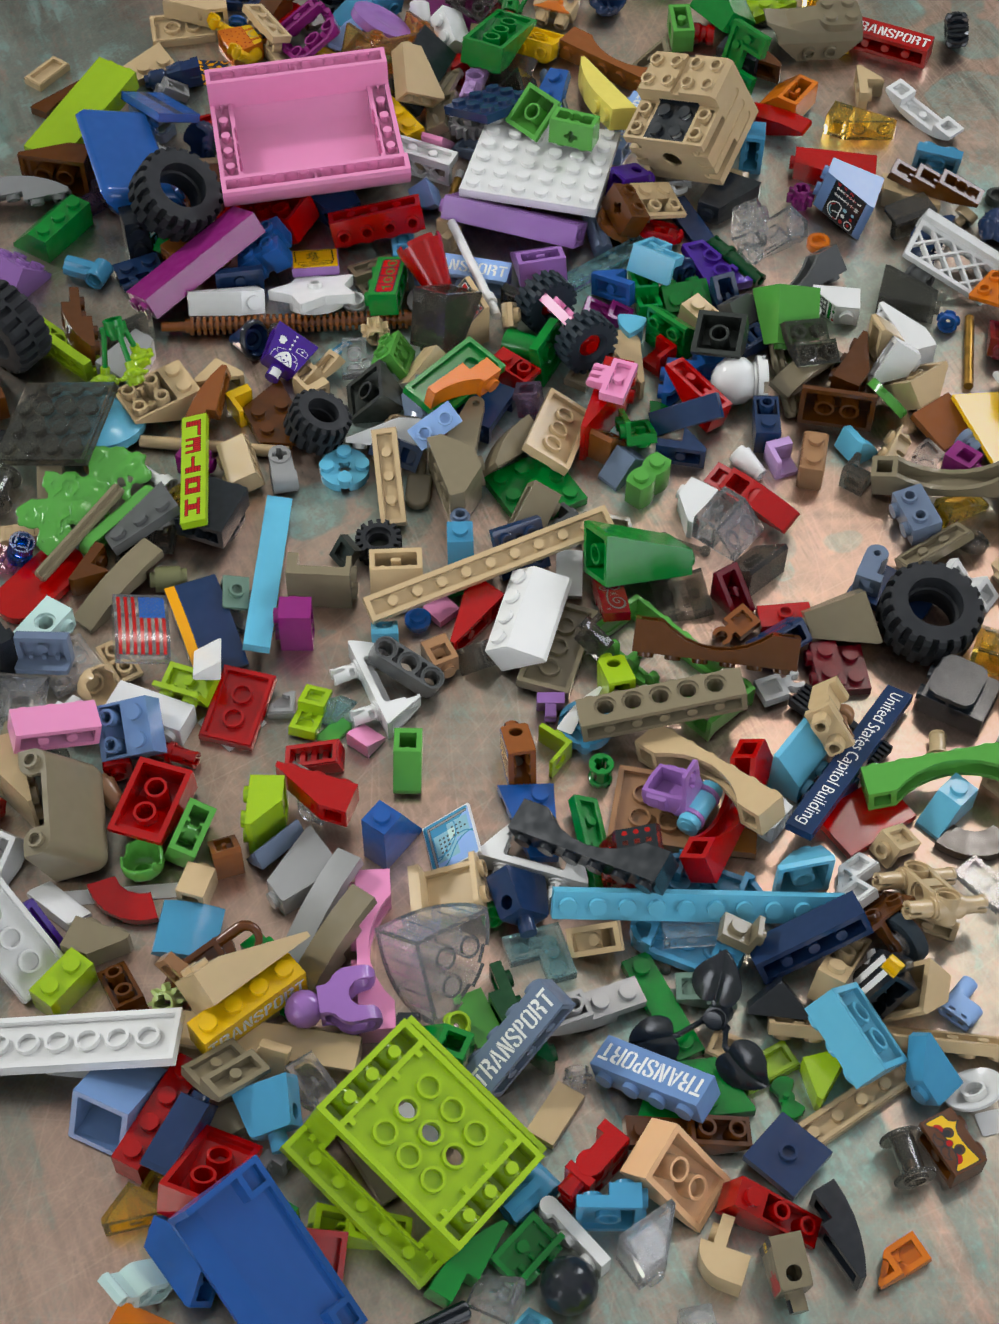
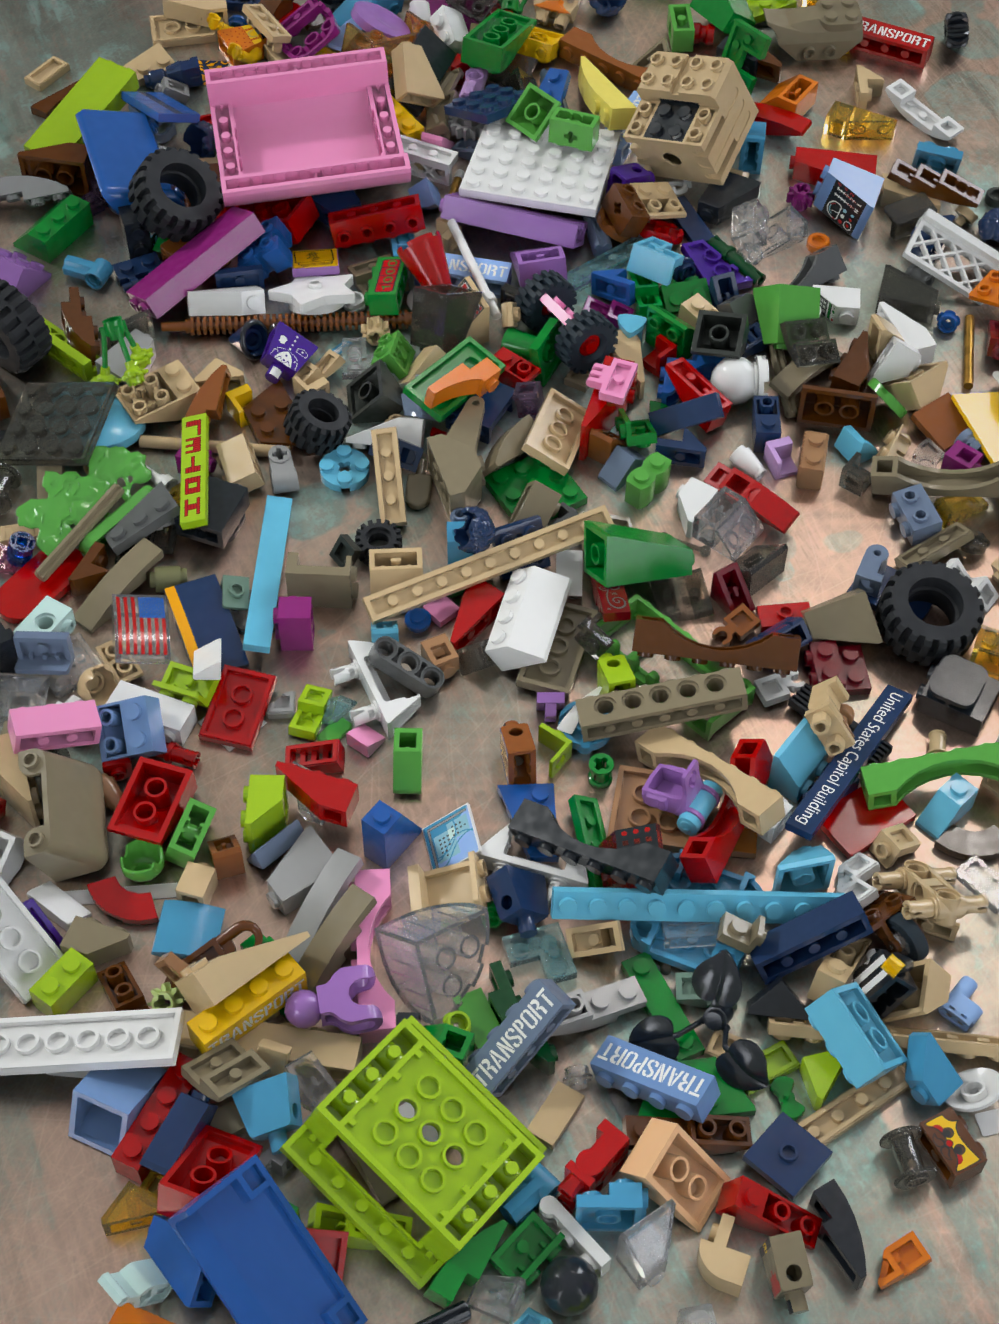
light blue hinge [407,401,463,451] -> none
none -> dark blue hair [454,506,496,555]

